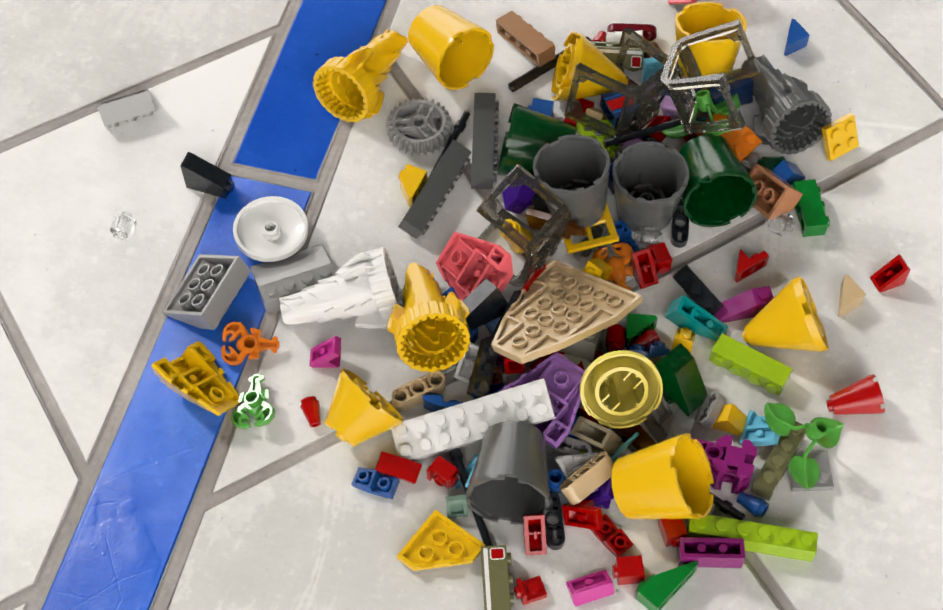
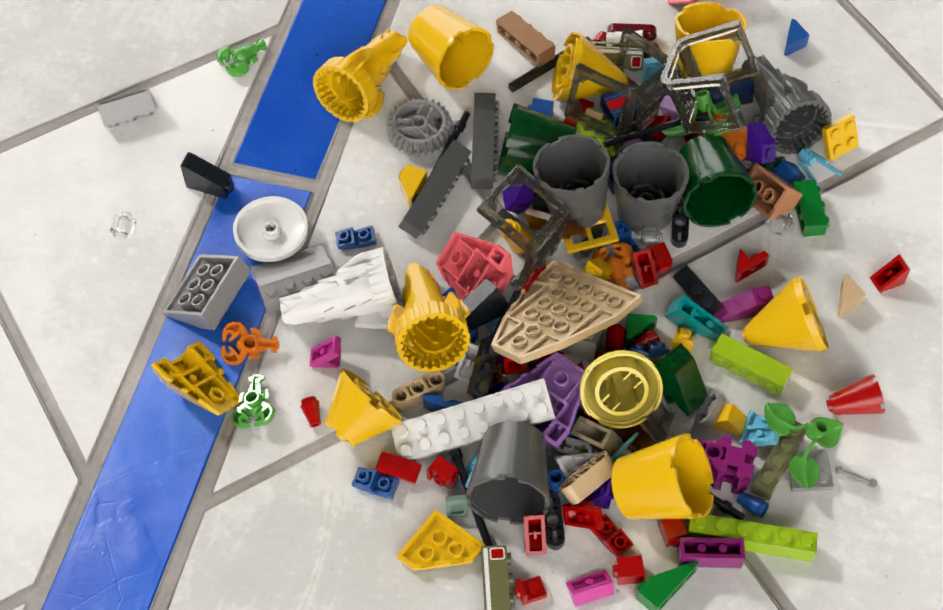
none -> bright green animal [216,39,267,77]
none -> blue slope [335,225,377,250]
none -> dark purple slope [746,122,776,164]
none -> medium azure plant [798,147,842,186]
none -> light grey hinge [835,466,877,488]

